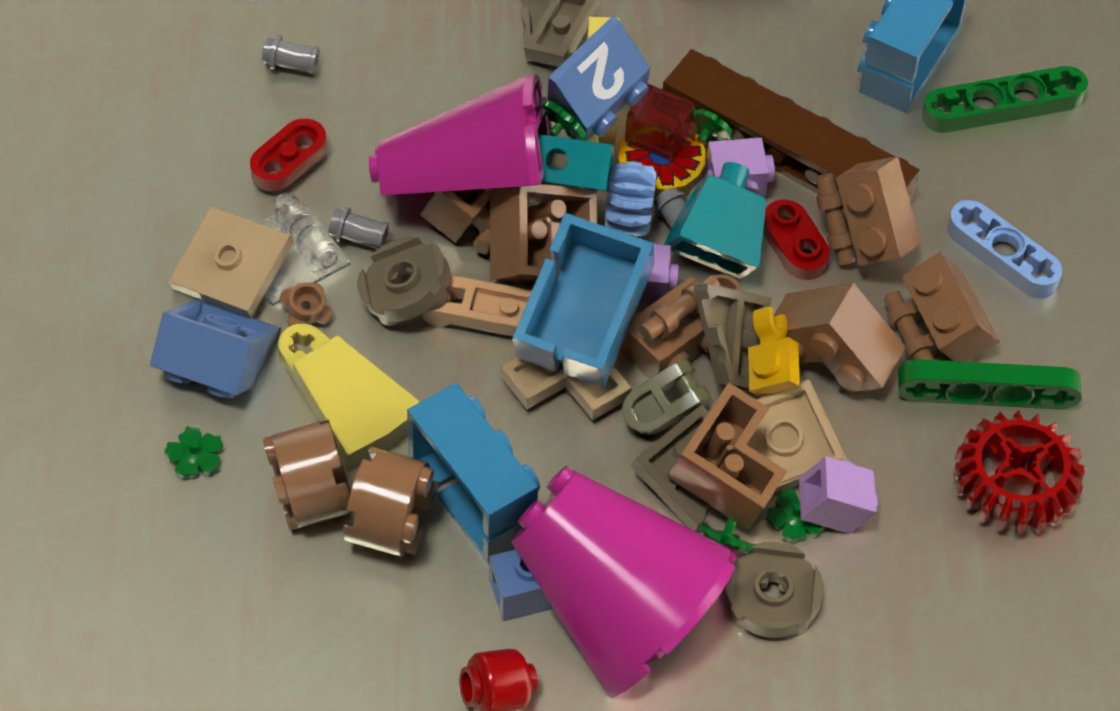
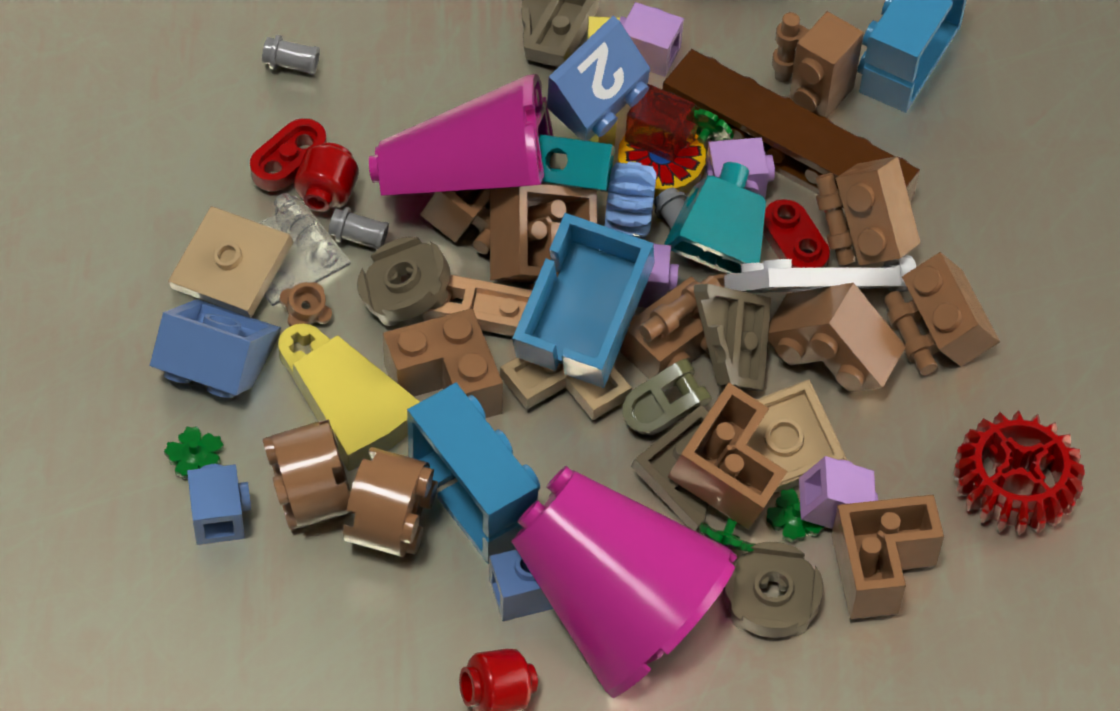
green plant [540,100,587,140] -> none
yellow plate [748,306,800,397] -> none
green beam [898,359,1082,409] -> none
green beam [922,66,1088,133] -> none
light blue beam [948,200,1062,298] -> none
none -> medium blue brick [187,464,252,545]
none -> red head [294,142,359,212]
none -> medium nougat brick [383,308,503,418]
none -> lavender brick [620,2,684,77]
none -> white plate [724,255,917,293]
none -> medium nougat brick [772,11,864,118]
none -> medium nougat brick [831,494,944,619]

